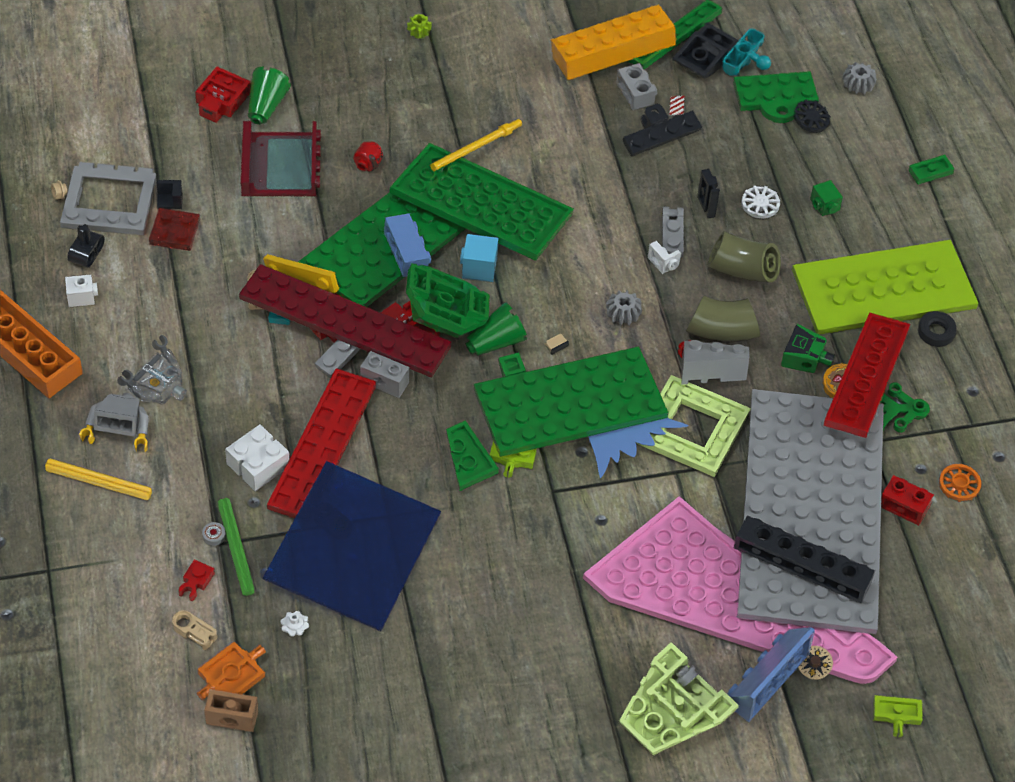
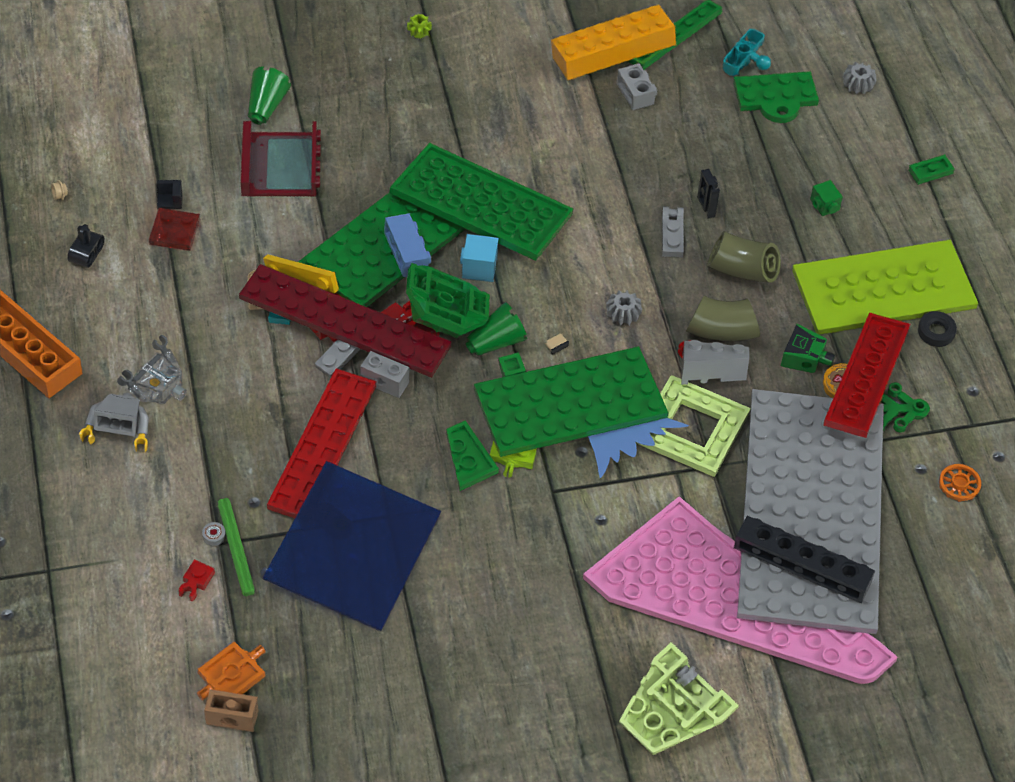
yellow axle [45,458,152,500] -> none
light grey hinge [60,162,157,235] -> none
white brick [65,275,98,307] -> none
tan piece [172,610,217,650] -> none
red piece [195,66,251,123] -> none
white piece [225,425,290,492] -> none
white plant [281,611,309,637] -> none
red head [353,141,383,172] -> none
yellow bar [430,119,522,171] -> none
black plate [622,103,702,157] -> none
white bracket [647,241,681,274] -> none
sticker [670,96,684,115] -> none
black slope [673,22,739,79] -> none
medium blue slope [727,627,815,722] -> none
white wheel [741,186,780,219] -> none
black wheel [793,99,830,133] -> none
piece [798,646,833,680] -> none
lime plate [873,695,922,737] -> none
red brick [881,475,934,526] -> none

